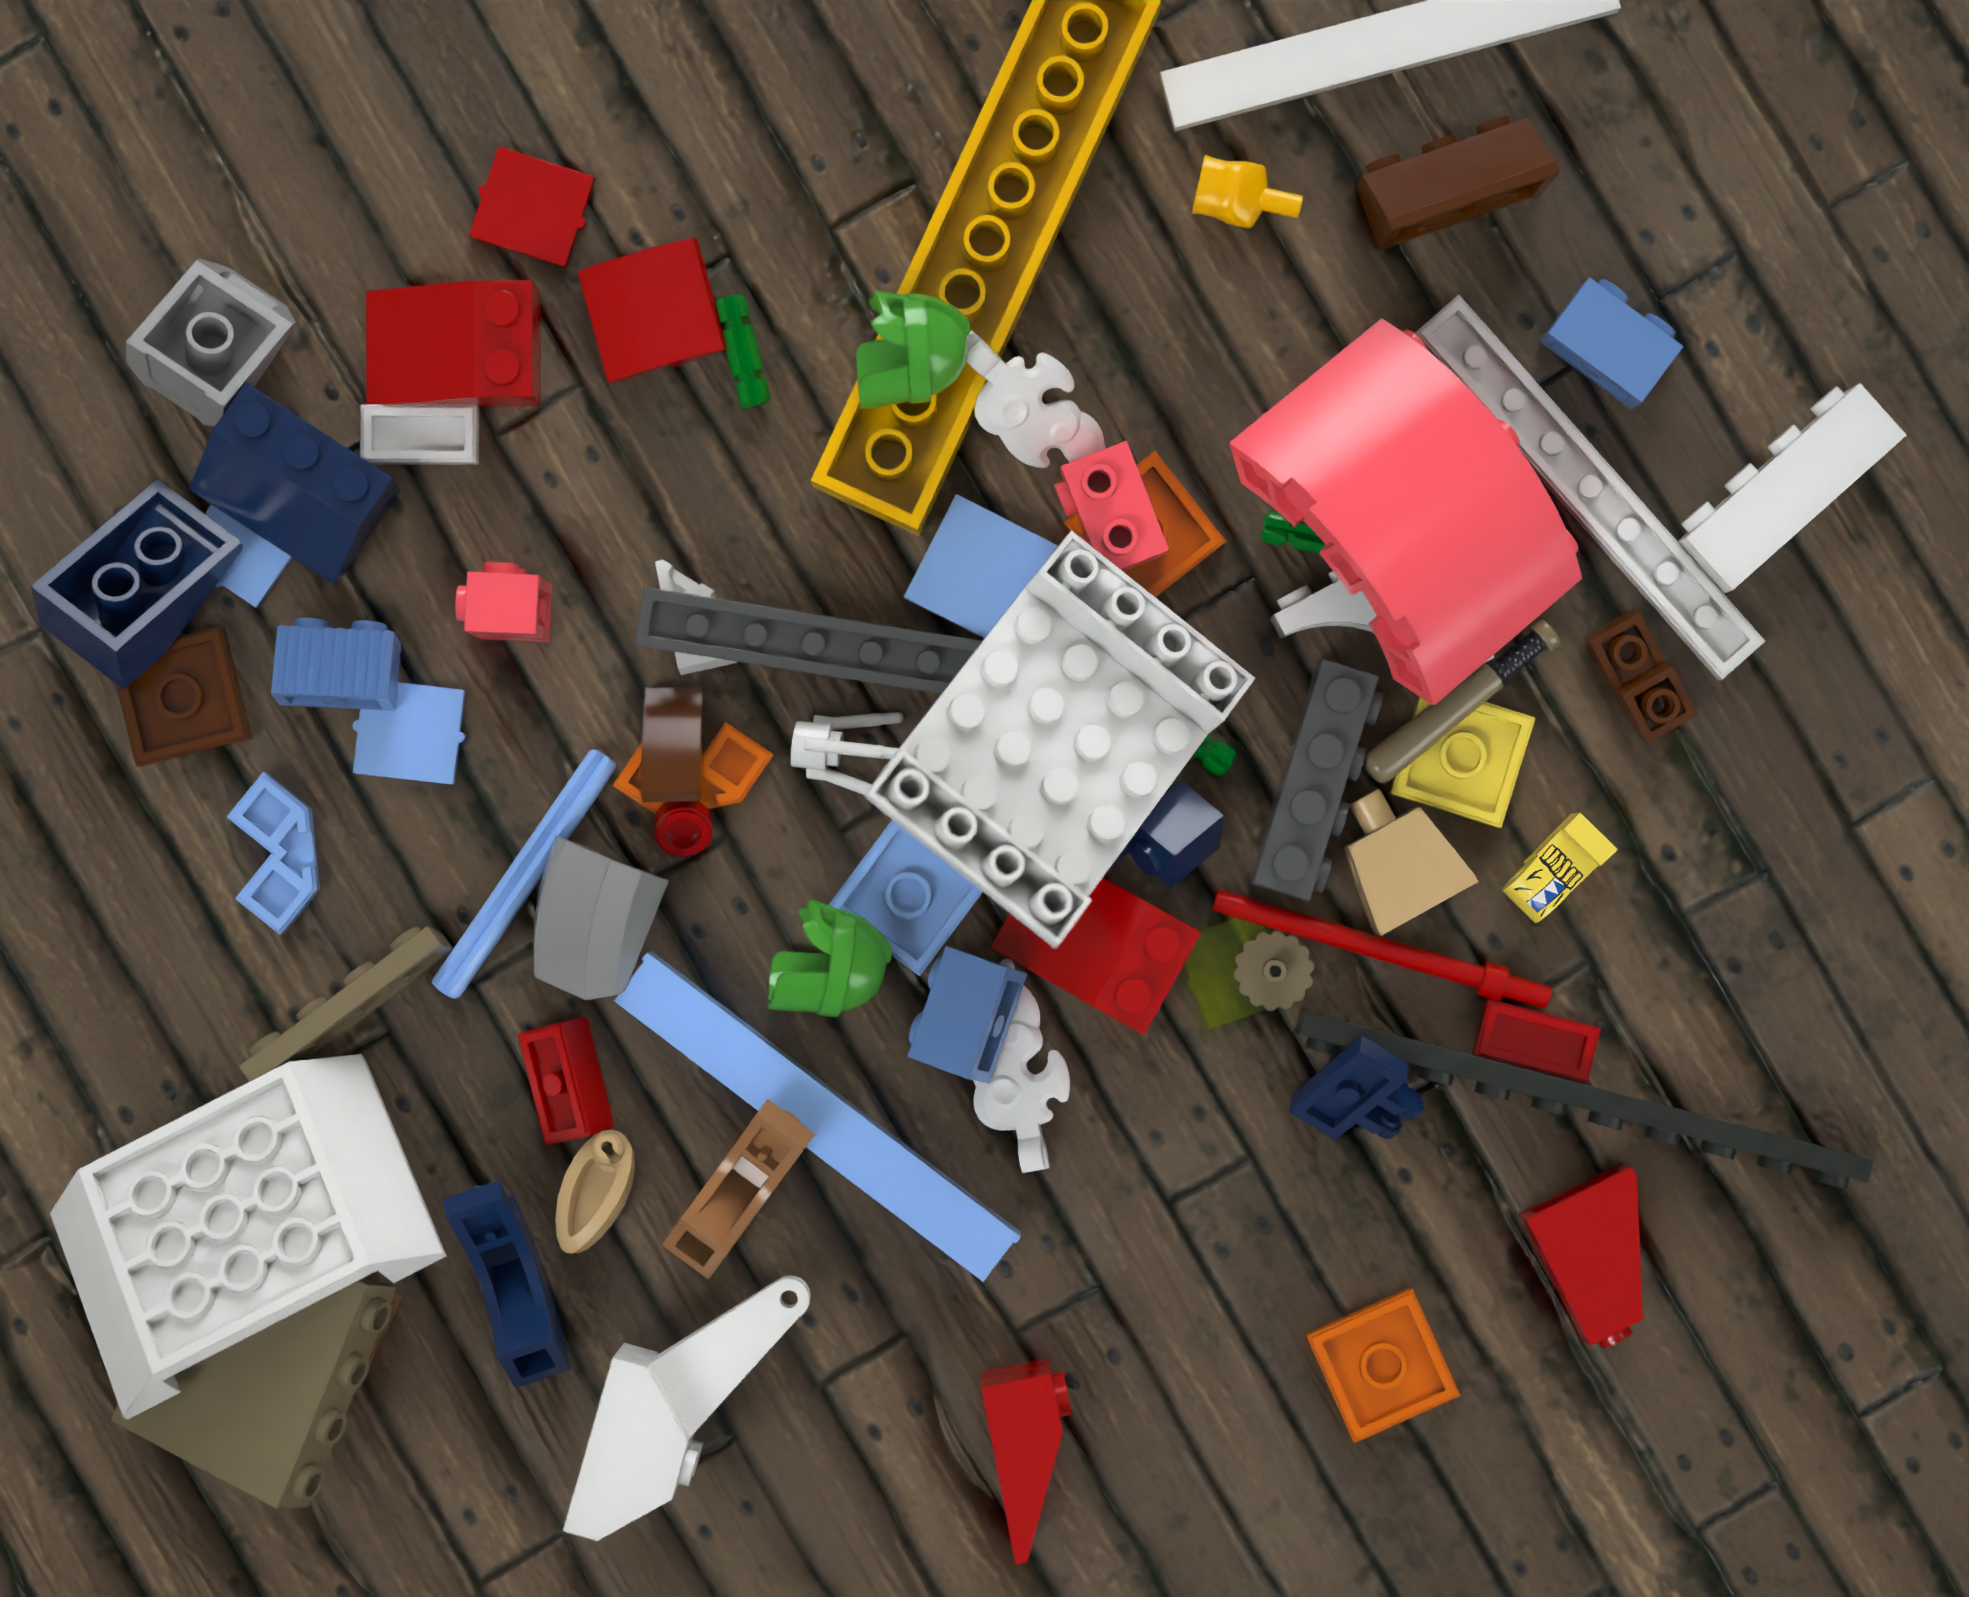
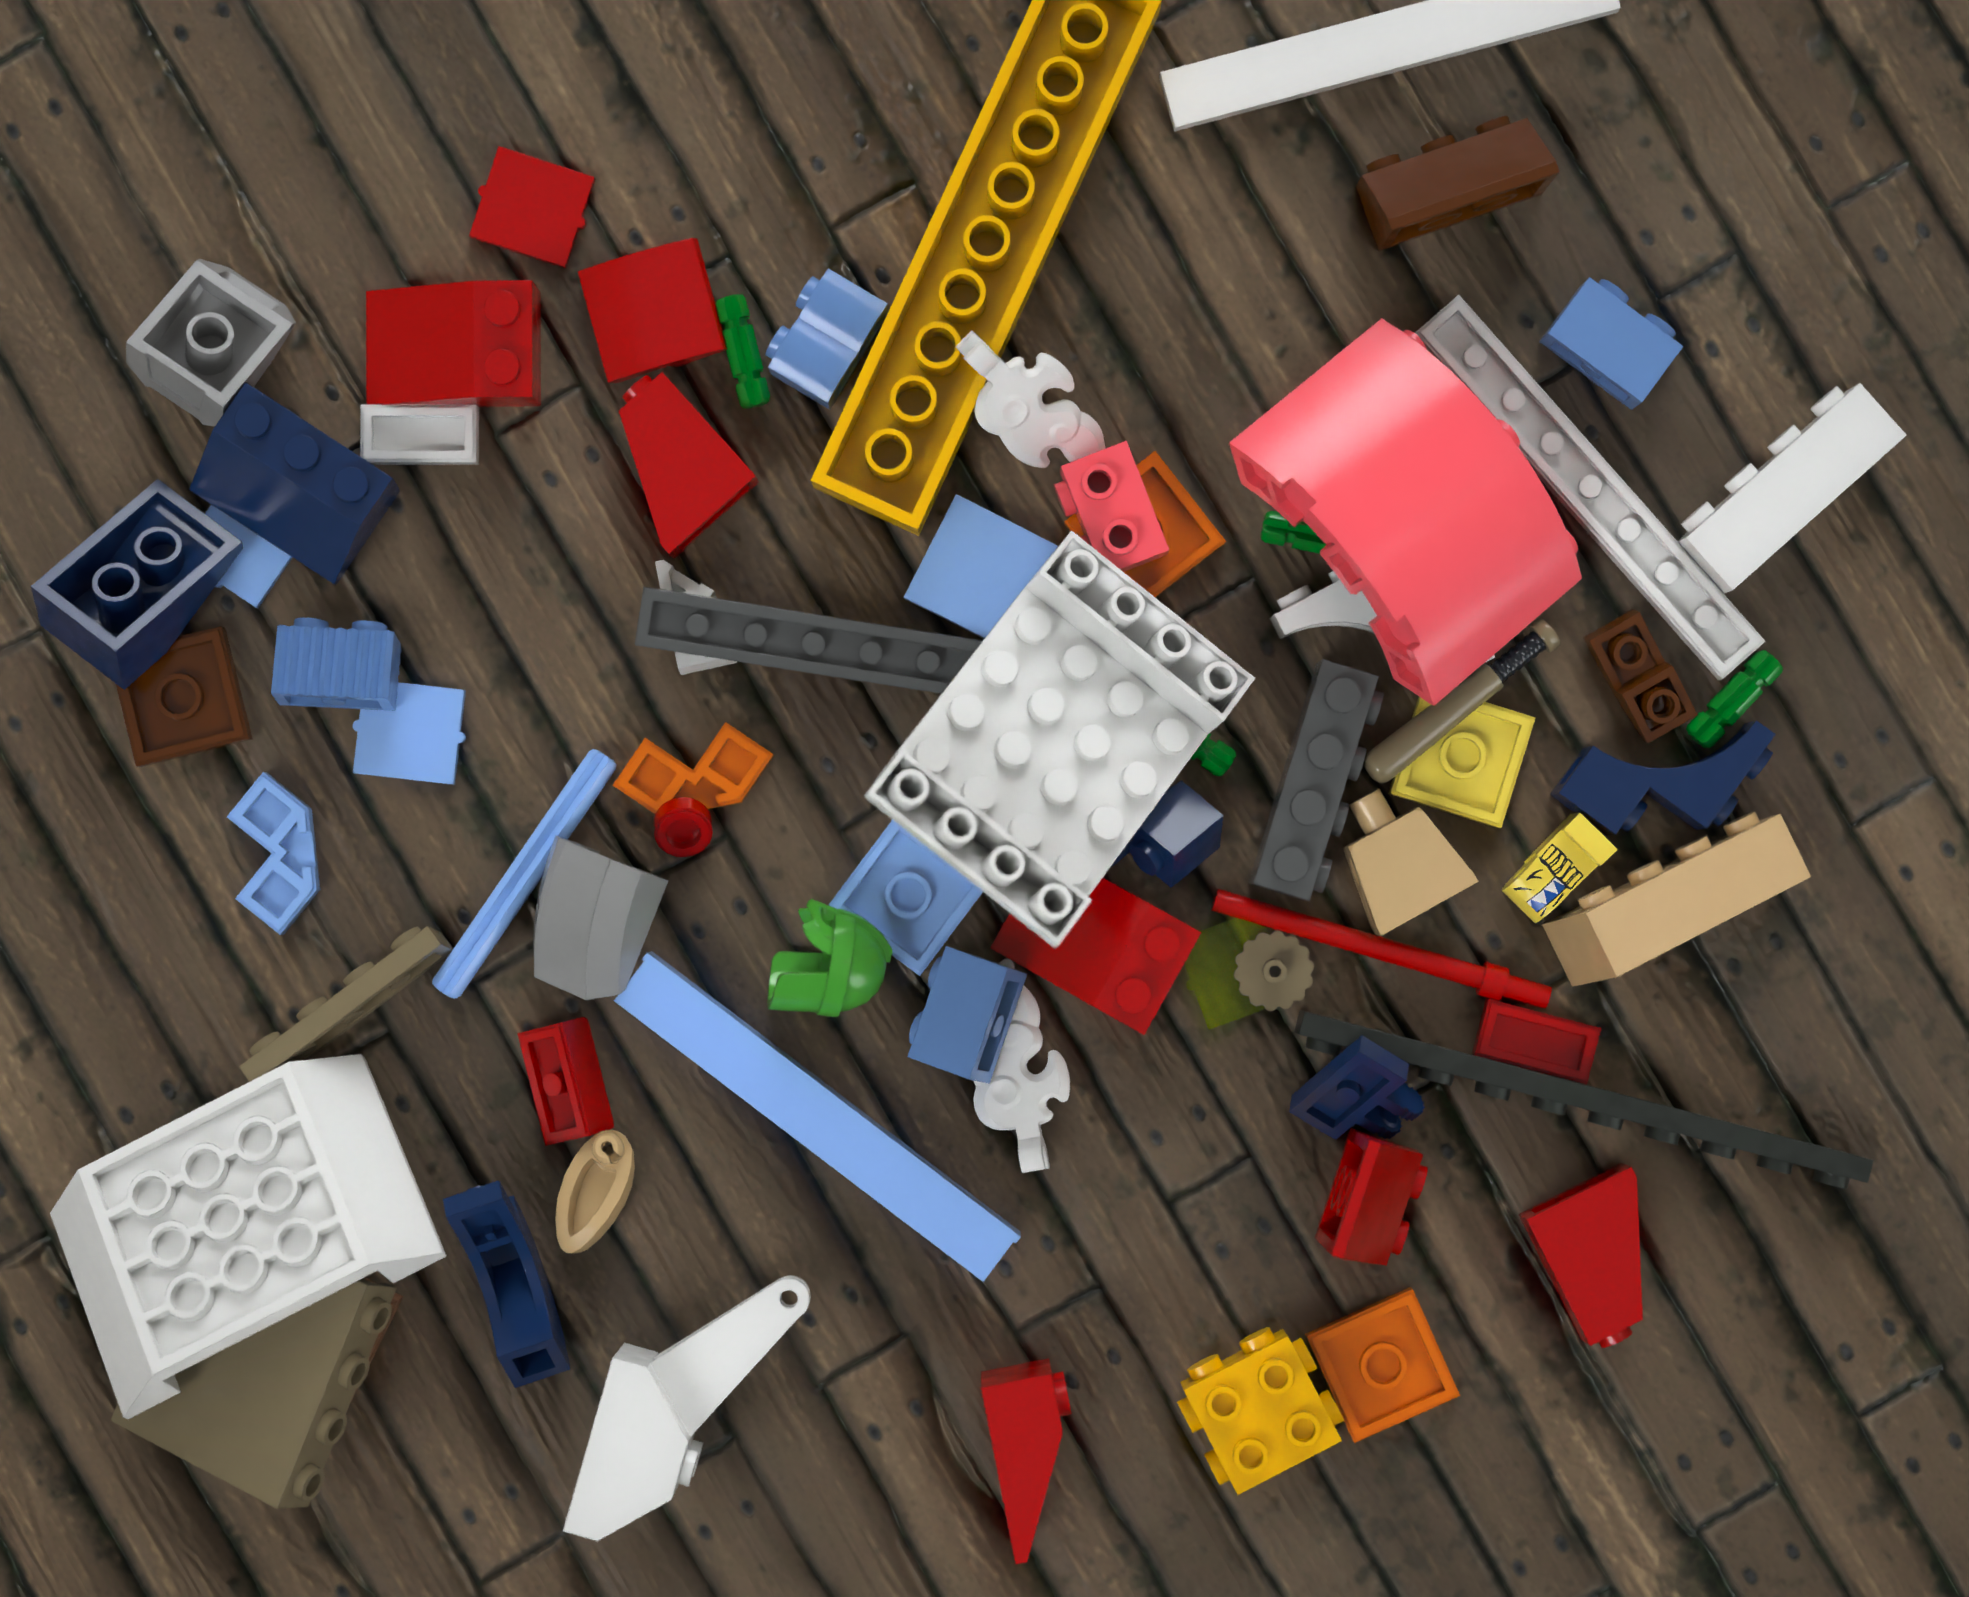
coral brick [455,562,553,642] -> none
reddish brown slope [641,687,705,802] -> none
medium nougat arch [662,1099,815,1280] -> none
white plant [791,712,904,795] -> none
bright green helmet [855,291,970,409] -> none
yellow piece [1191,155,1303,229] -> none
none -> red slope [619,372,759,559]
none -> medium blue brick [765,268,889,410]
none -> yellow brick [1177,1327,1344,1495]
none -> red slope [1314,1128,1428,1266]
none -> tan wedge [1542,811,1811,987]
none -> dark blue arch [1550,721,1776,835]
none -> green axle [1686,650,1783,748]

